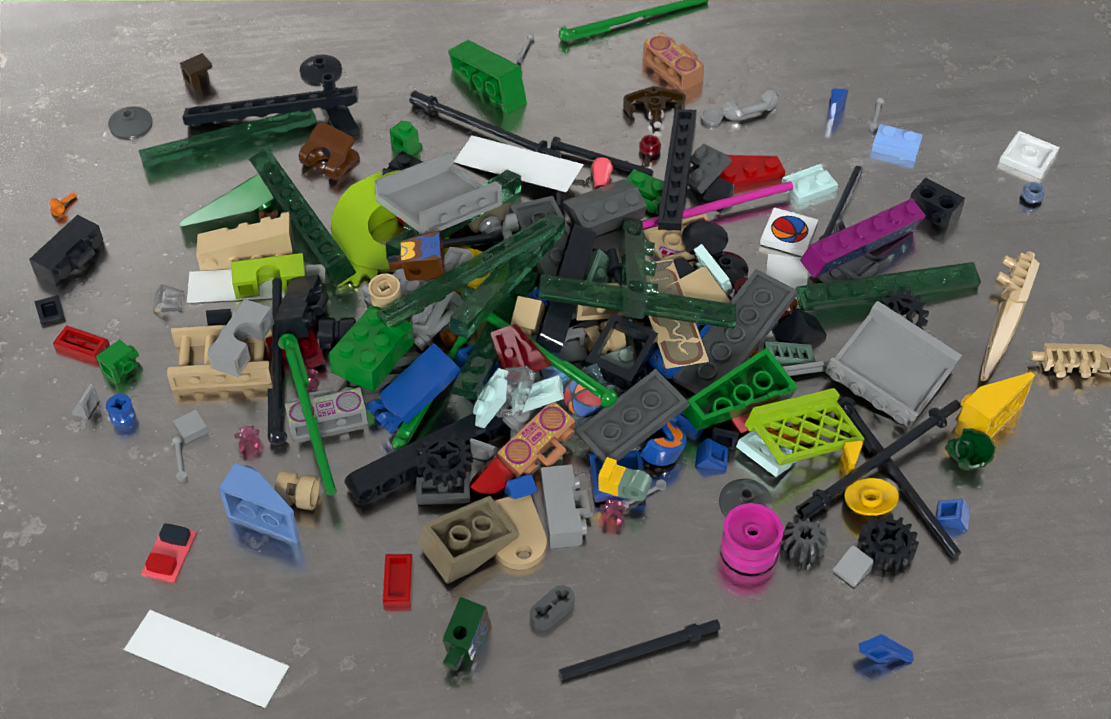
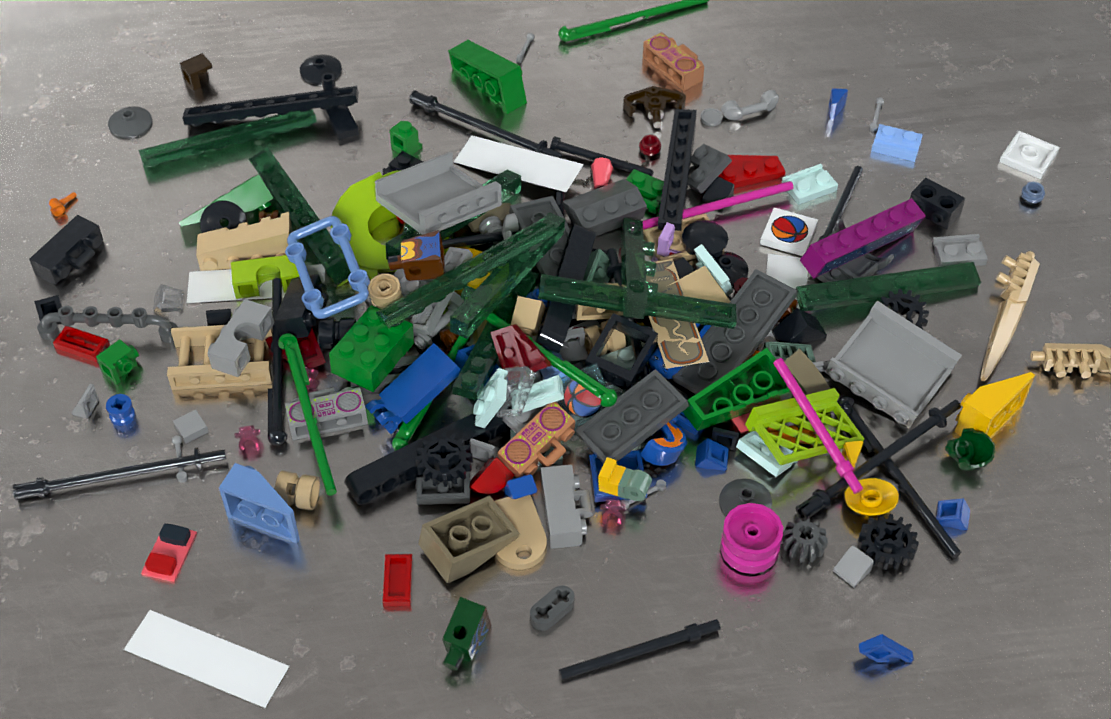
reddish brown piece [299,123,360,180] -> none
none -> black bar [13,447,227,501]
none -> dark grey bar [37,306,178,343]
none -> black dish [200,201,247,233]
none -> medium blue bar [285,216,370,319]
none -> lavender tile [657,223,675,257]
none -> dark pink bar [773,358,863,494]
none -> dark tan slope [784,349,830,395]
none -> light grey plate [932,234,988,269]

